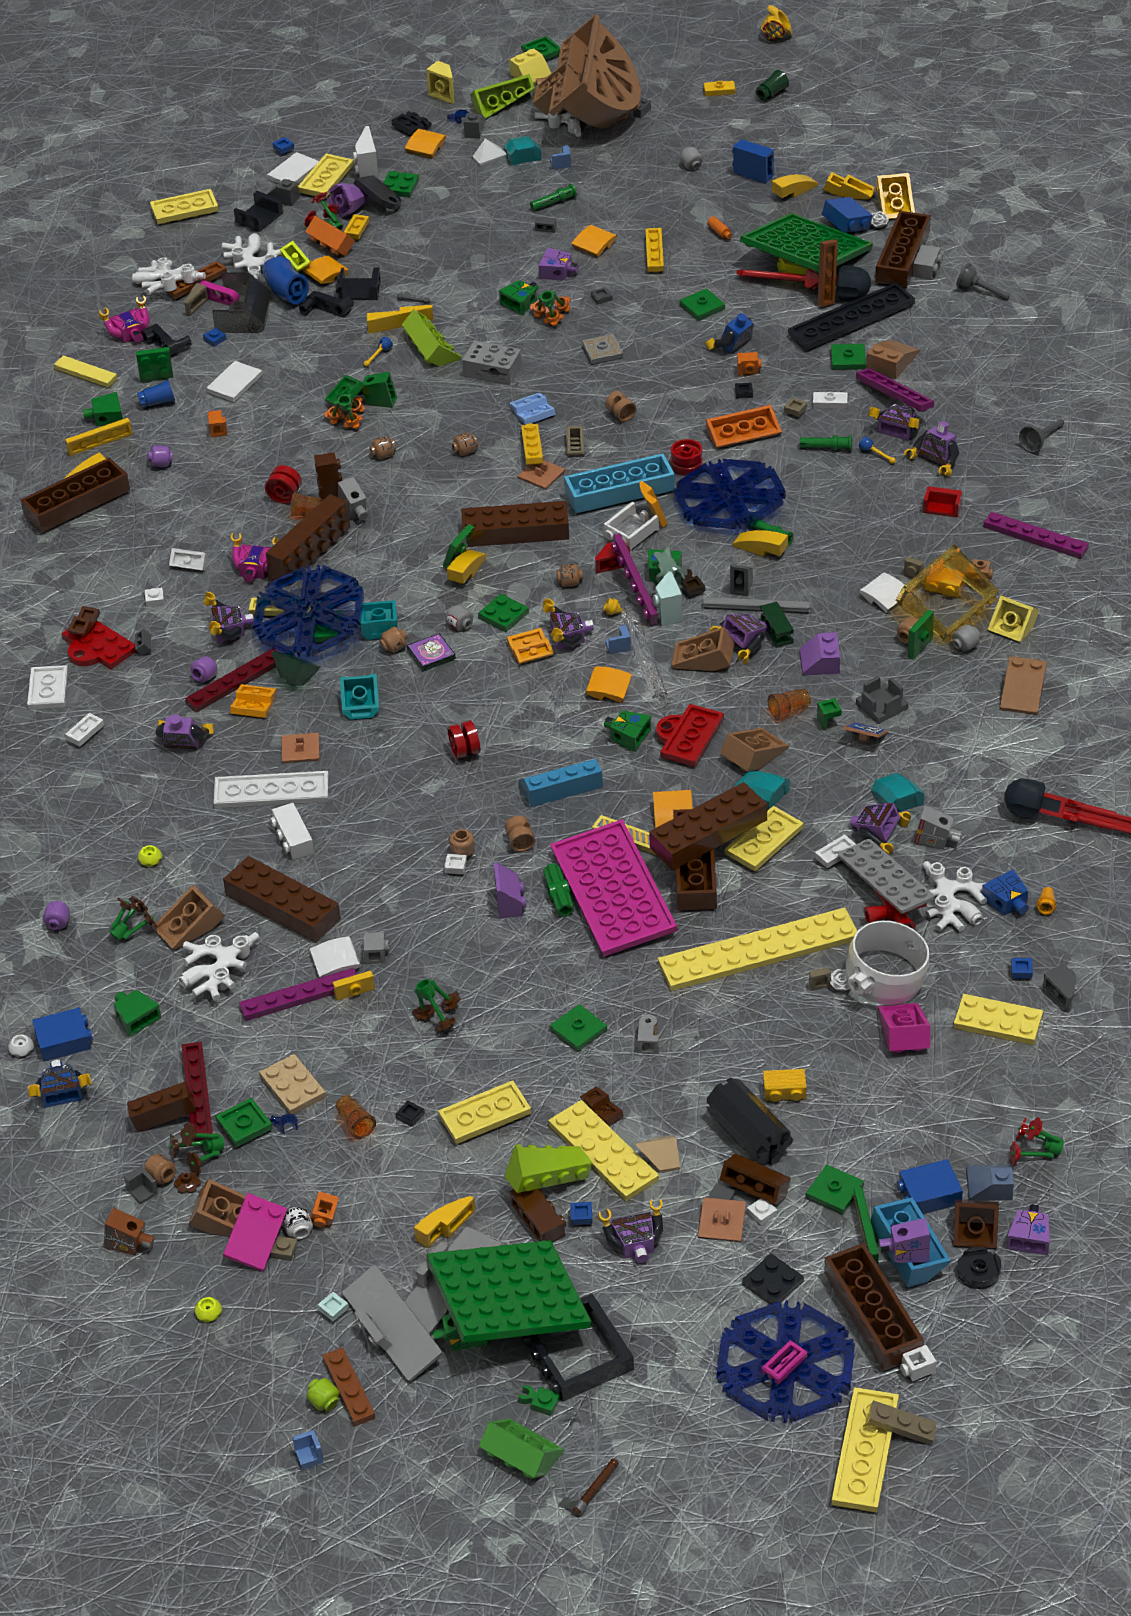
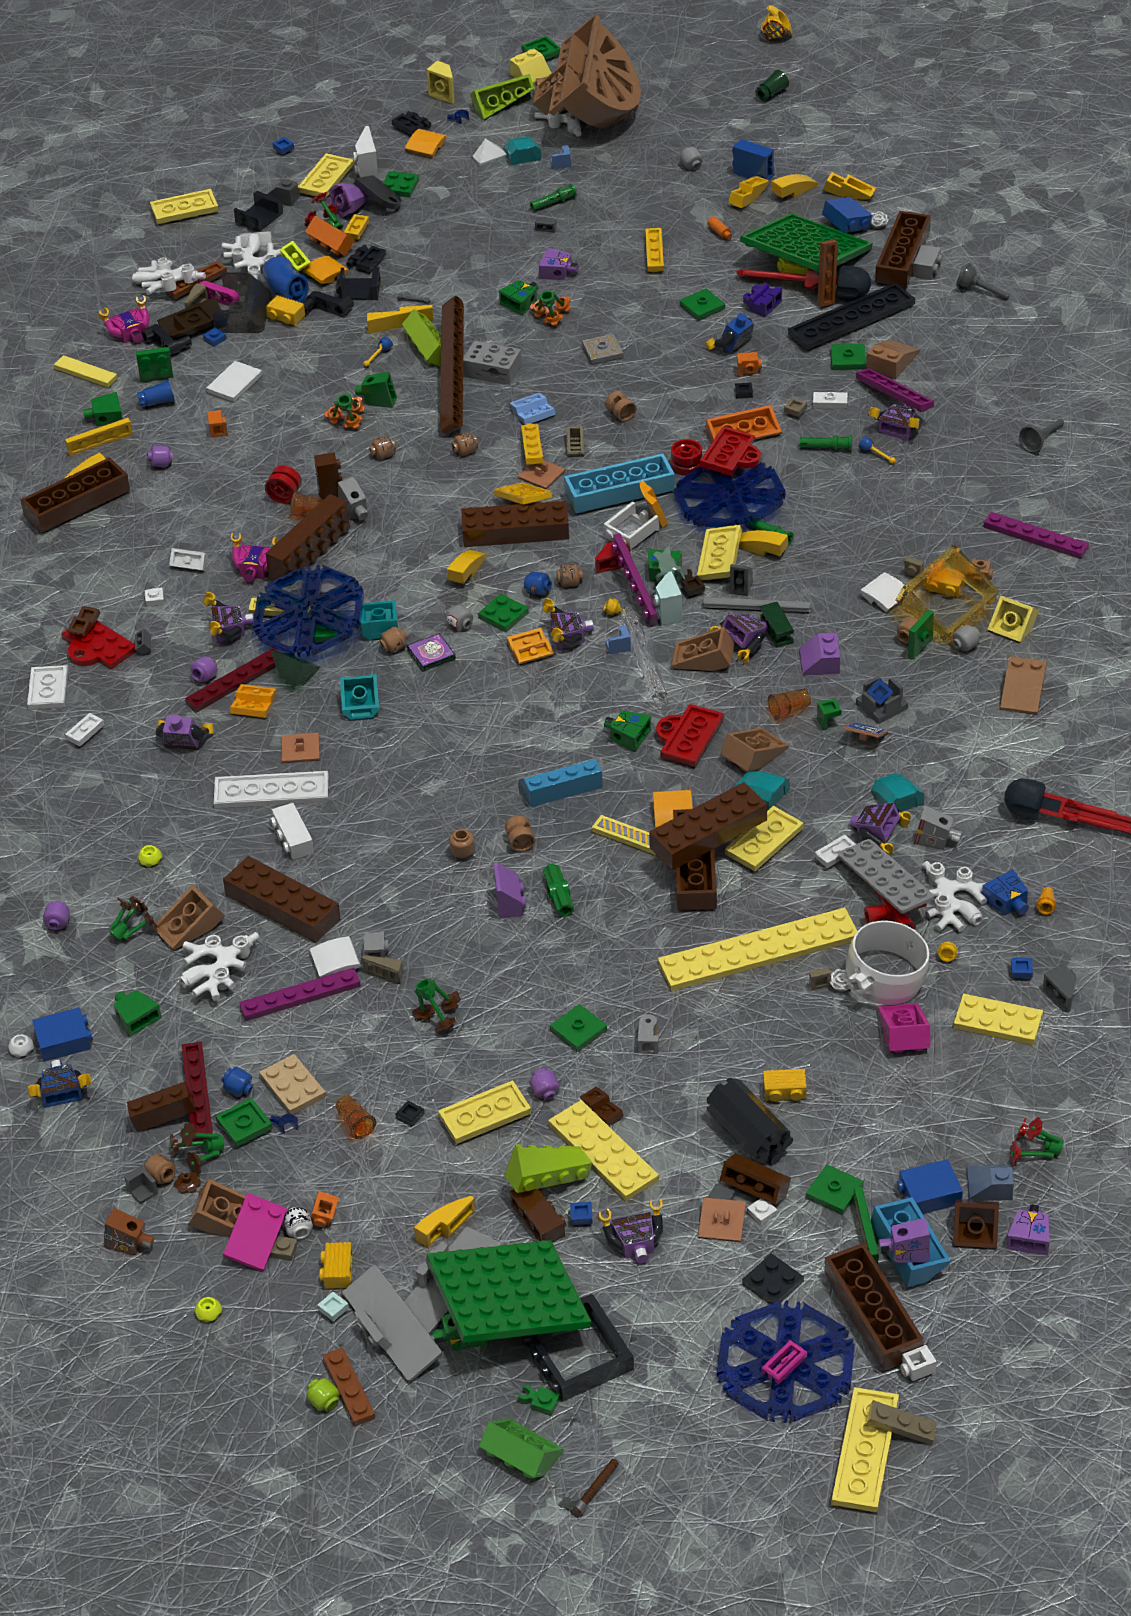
white tile [267,152,319,183] -> none
medium blue panel [292,1430,323,1470] -> none
green plate [324,375,364,408] -> none
yellow plate [333,970,375,1001] -> none
green plate [443,524,474,569] -> none
white plate [444,854,467,874] -> none
red wheel [447,720,481,759] -> none
dark grey slope [464,113,486,139] -> none
dark pink plate [550,819,678,957] -> none
light orange slope [571,225,617,258] -> none
light orange slope [585,666,632,703] -> none
dark grey tile [591,287,613,305] -> none
dark grey piece [633,98,651,118] -> none
tan slope [635,1135,680,1173] -> none
yellow plate [704,81,735,96] -> none
yellow slope [876,173,915,220] -> none
torso [904,422,959,476] -> none
red panel [923,486,962,518] -> none
black plate [957,1247,1002,1287] -> none
none -> dark brown piece [157,297,231,340]
none -> blue head [221,1067,253,1098]
none -> white slope [239,231,272,247]
none -> yellow brick [266,295,305,326]
none -> yellow brick [320,1242,353,1289]
none -> black plate [346,245,386,272]
none -> dark tan slope [362,955,404,983]
none -> reddish brown beam [440,296,464,435]
none -> yellow tile [494,482,552,505]
none -> blue head [524,571,552,596]
none -> medium lavender head [529,1068,560,1100]
none -> light yellow plate [697,525,742,581]
none -> red plate [699,426,761,476]
none -> yellow slope [728,176,769,208]
none -> dark purple hips [743,282,782,317]
none -> blue tile [867,678,893,705]
none -> yellow plate [937,942,958,962]

